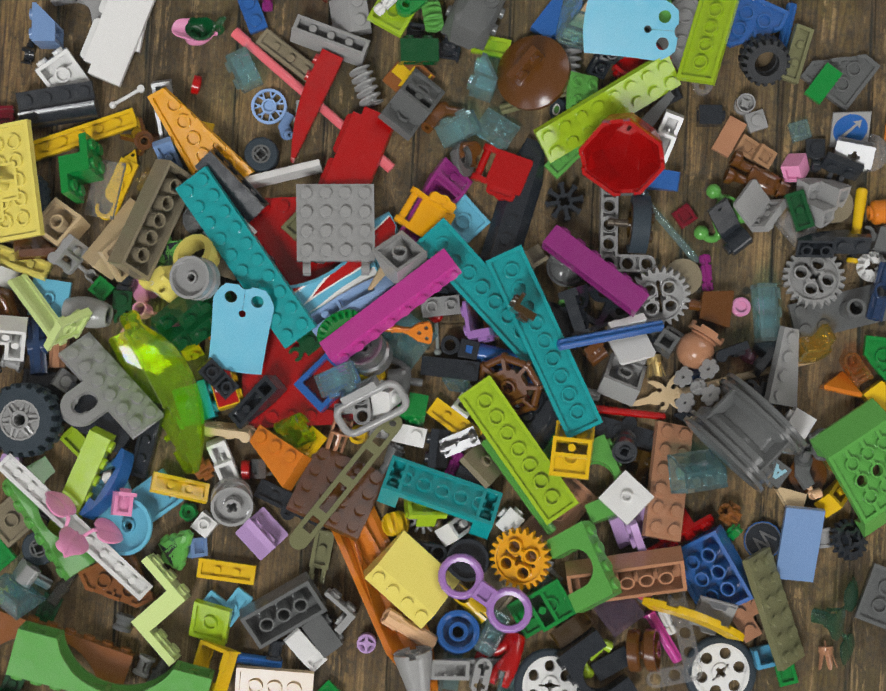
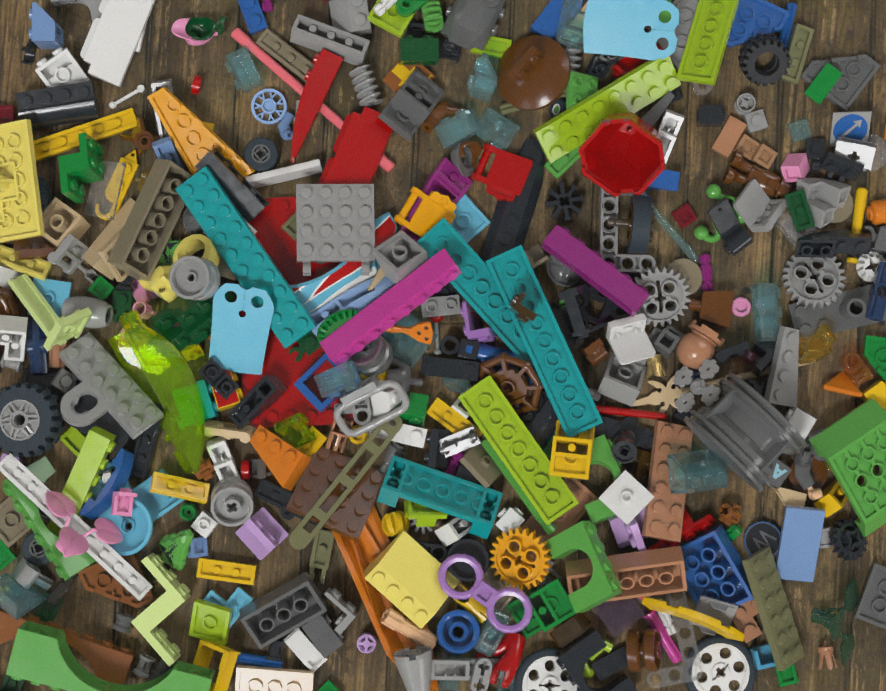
blue axle [556,320,664,351] -> none

